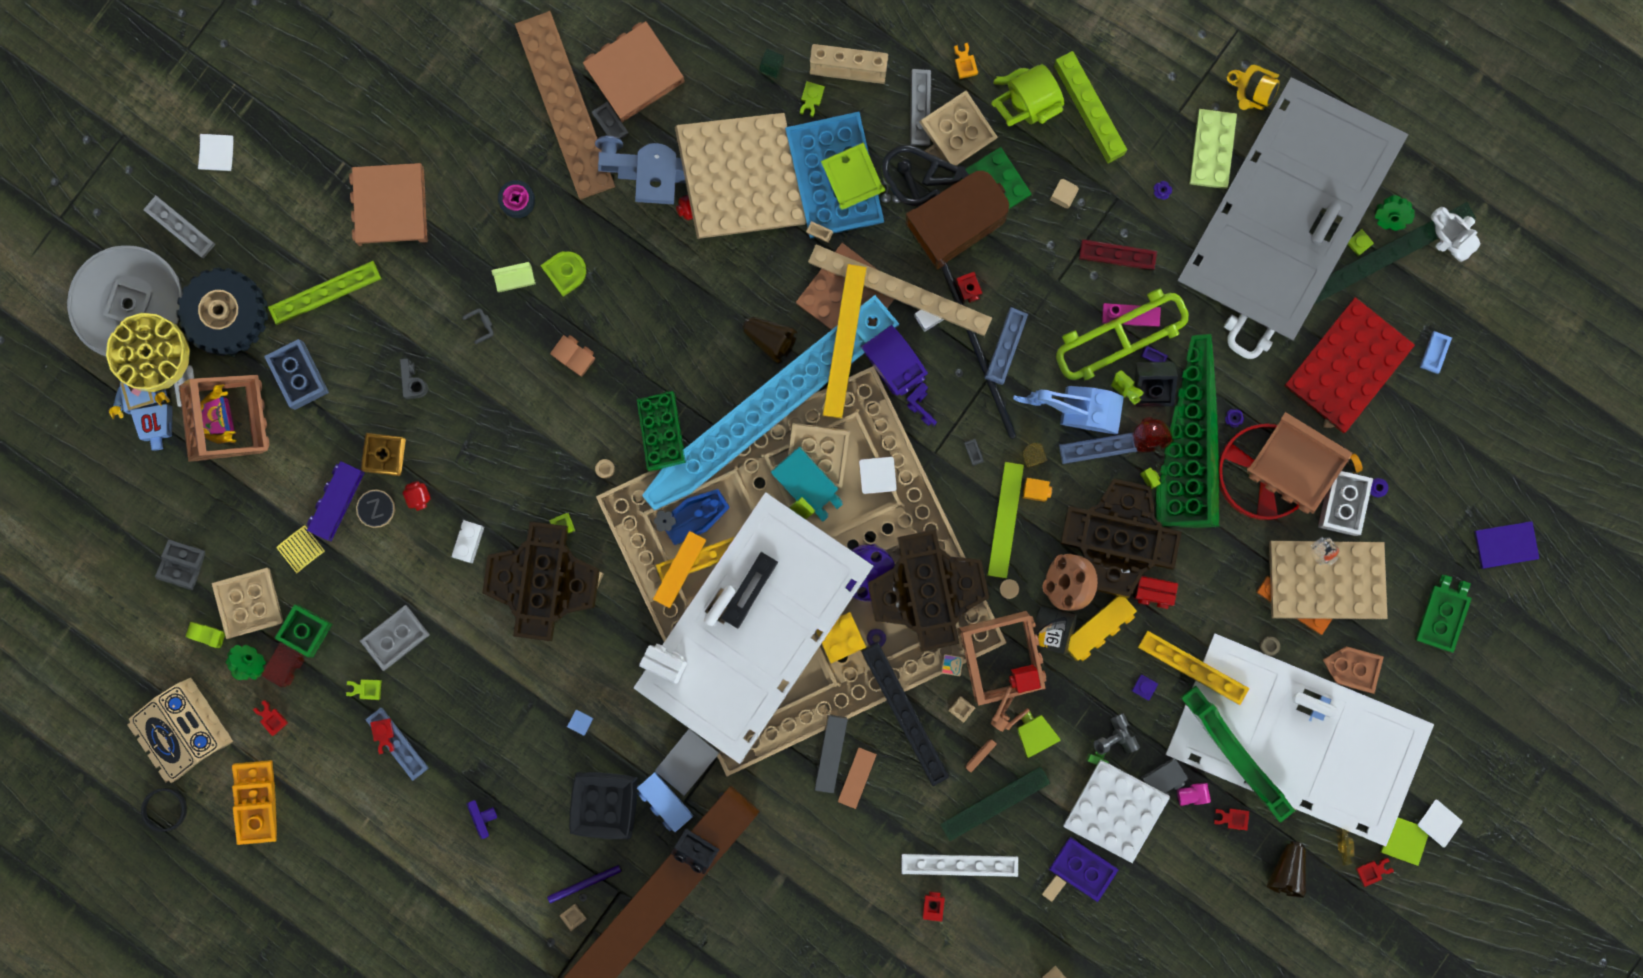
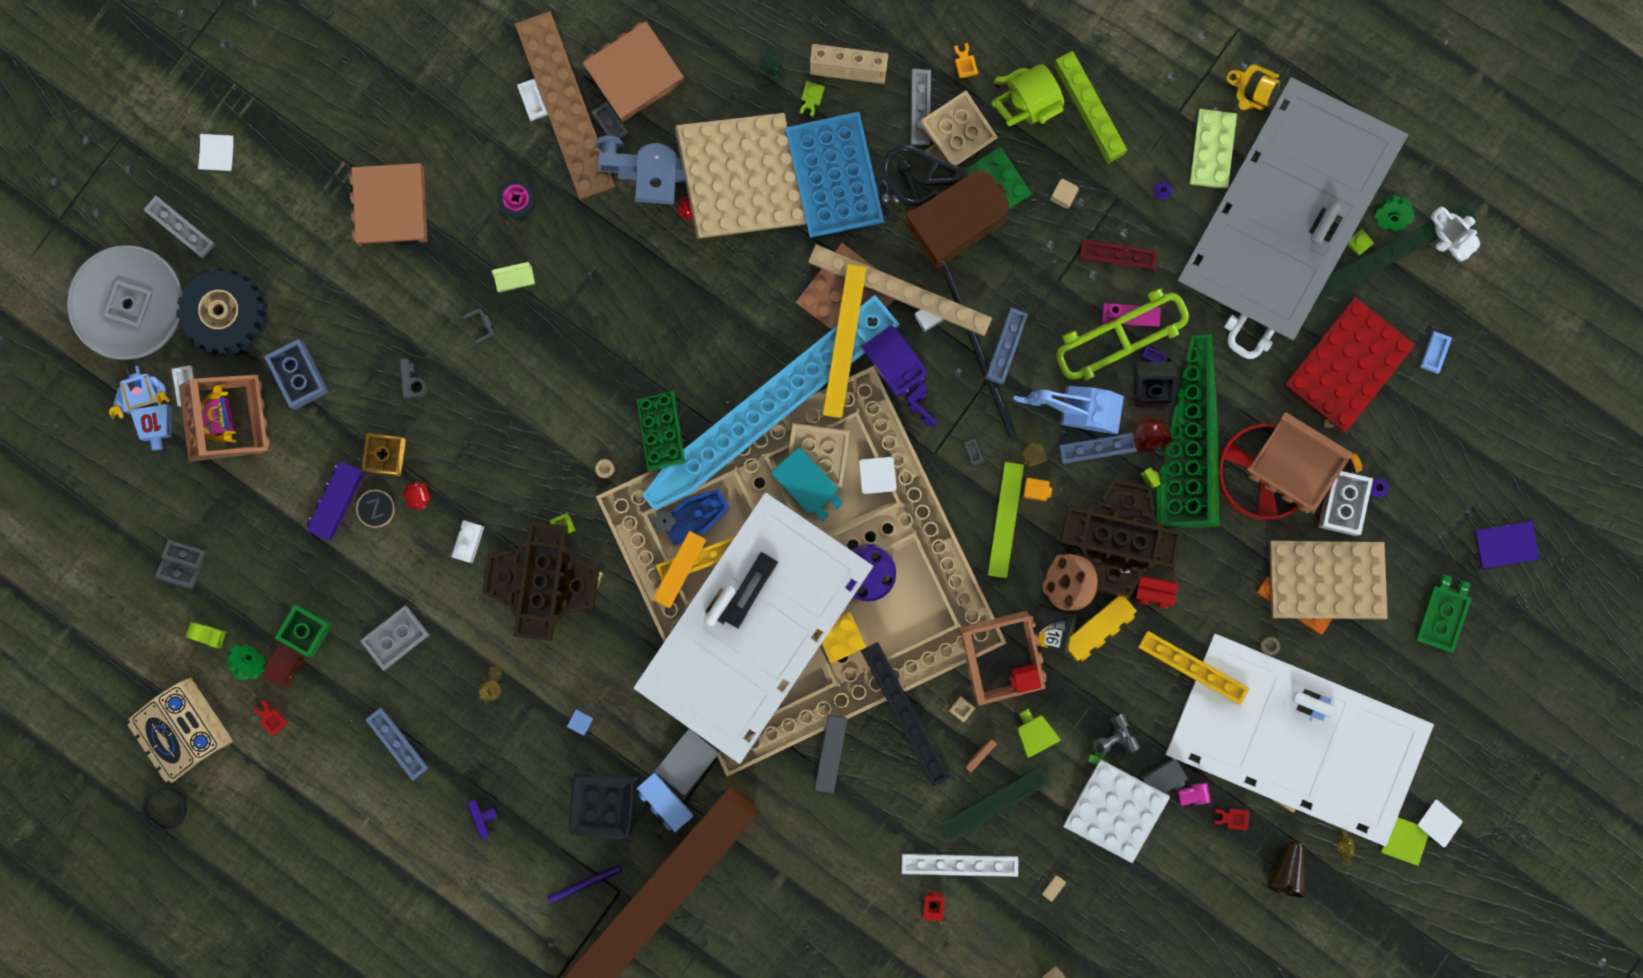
light yellow brick [106,313,190,392] -> none
tan plate [212,568,284,639] -> none
light orange slope [232,760,277,845] -> none
lime tile [268,261,382,325] -> none
light yellow sticker [276,525,325,573] -> none
lime plate [346,680,382,700] -> none
red plate [370,718,395,754] -> none
lime tile [540,251,587,297] -> none
nougat brick [550,335,595,377] -> none
tan tile [560,903,587,931] -> none
white brick [640,643,687,683] -> none
black bracket [671,829,720,874] -> none
dark brown cone [743,316,797,363] -> none
lime plate [789,497,815,519] -> none
tan piece [806,221,833,243] -> none
lime container [821,142,885,210] -> none
nougat tile [838,747,877,809] -> none
dark brown plate [867,530,989,652] -> none
dark purple plate [867,629,886,647] -> none
tile [941,654,963,676] -> none
red brick [955,272,982,303] -> none
nougat plant [990,686,1030,732] -> none
tan tile [999,579,1019,599] -> none
dark purple tile [1049,837,1119,902] -> none
lime plate [1111,370,1144,405] -> none
dark purple plate [1131,674,1158,701] -> none
green slope [1180,686,1295,823] -> none
dark purple plate [1225,409,1244,428] -> none
clear head [1310,537,1340,566] -> none
nougat tile [1323,646,1384,694] -> none
red plate [1355,857,1394,887] -> none
none -> clear yellow plate [479,666,502,701]
none -> white tile [517,78,548,121]

